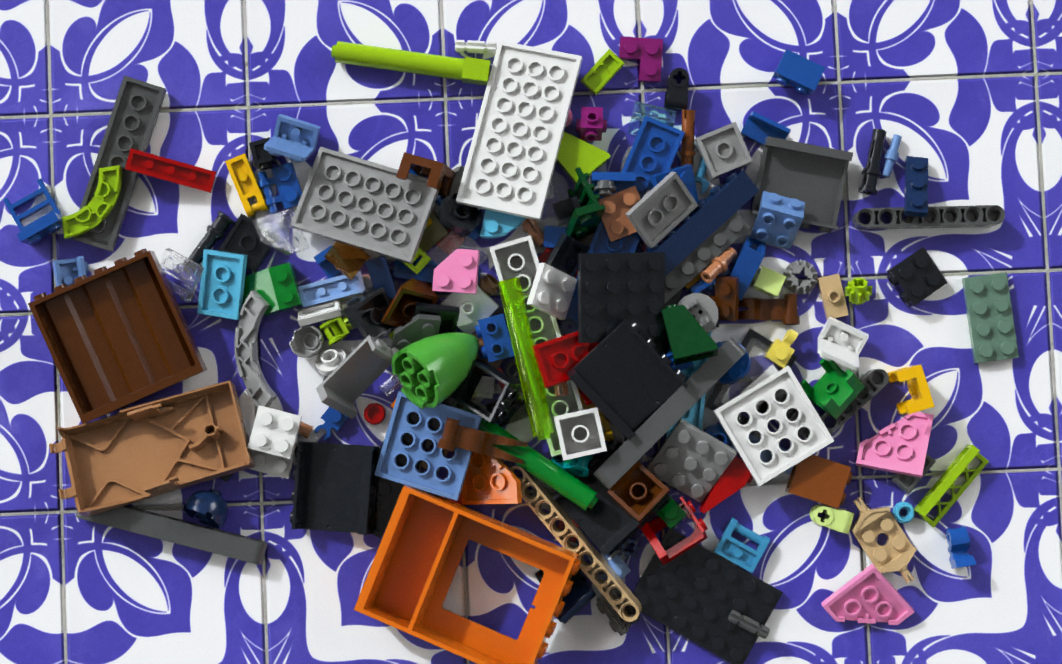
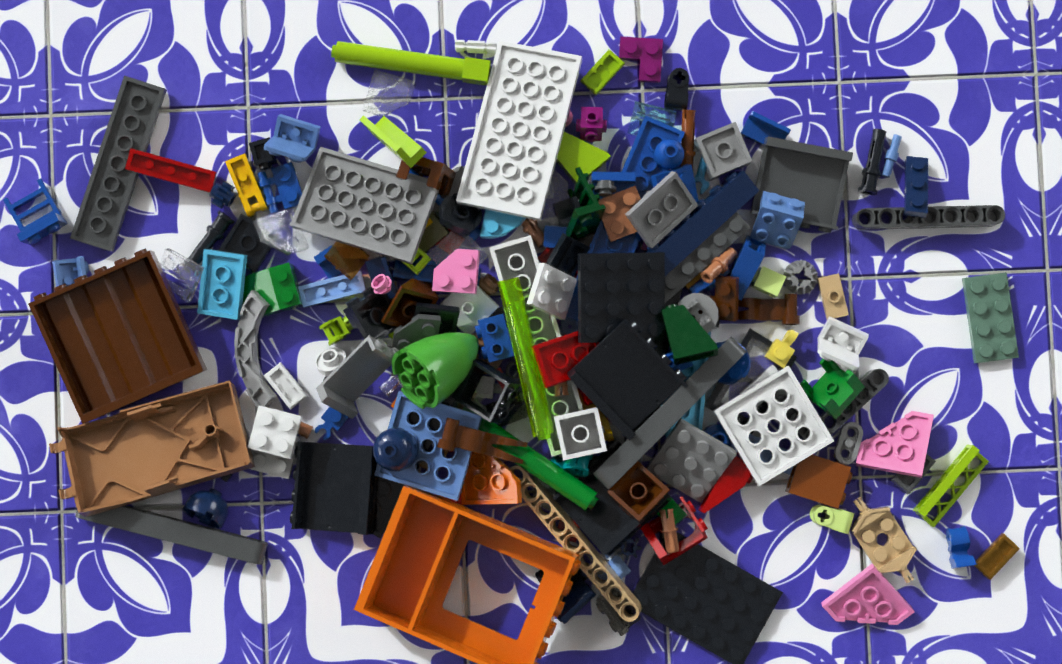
lime tile [61,165,123,239] -> none
light grey hair [289,325,324,358] -> none
white tile [297,299,342,327] -> none
red tile [364,403,386,425] -> none
dark azure plate [713,517,770,573] -> none
dark grey axle [728,610,770,639] -> none
blue brick [772,49,825,95] -> none
lime gear [845,278,873,305] -> none
black plate [886,247,947,307] -> none
yellow panel [887,364,935,414] -> none
medium azure plate [892,502,915,523] -> none
none -> dark blue gear [209,181,237,209]
none -> white plate [264,362,308,410]
none -> lime fence [359,115,427,168]
none -> clear plate [362,69,416,117]
none -> bright pink plate [371,274,392,295]
none -> dark blue cylinder [373,428,418,472]
none -> blue brick [654,139,684,169]
none -> nougat axle [659,508,679,553]
none -> light grey plate [834,422,863,465]
none -> pearl gold plate [974,533,1020,580]

